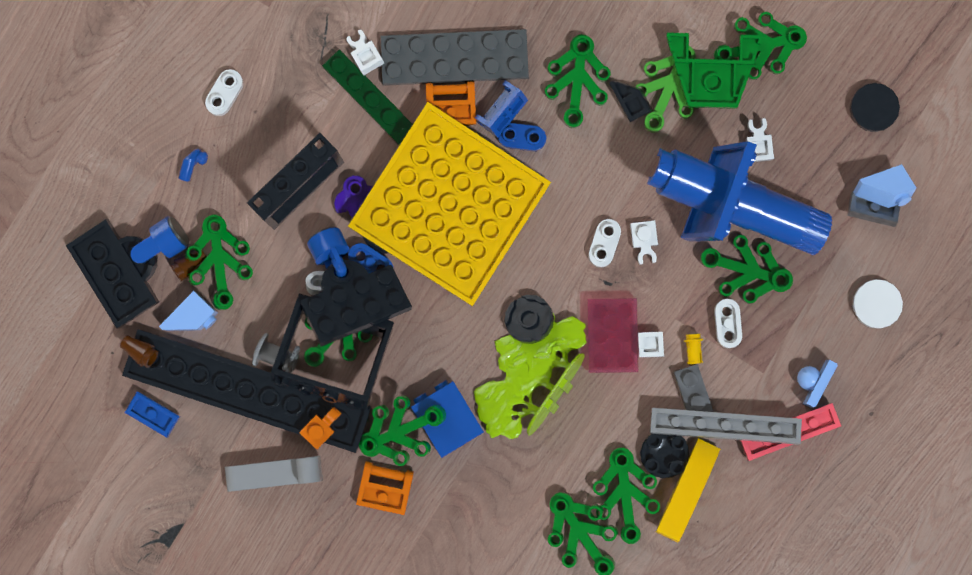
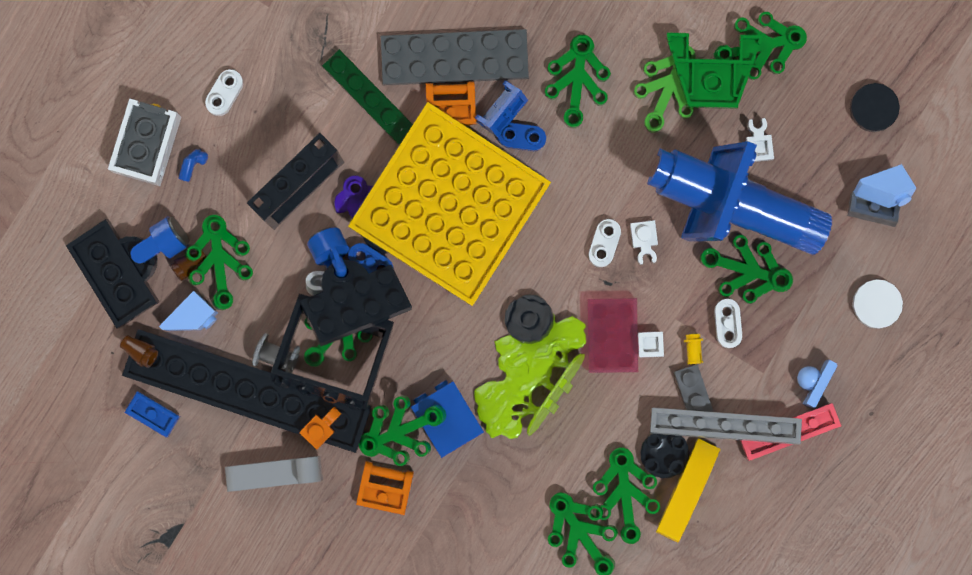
white plate [347,30,384,75] -> none
black tile [609,80,652,122] -> none
none -> dark grey piece [108,99,181,186]

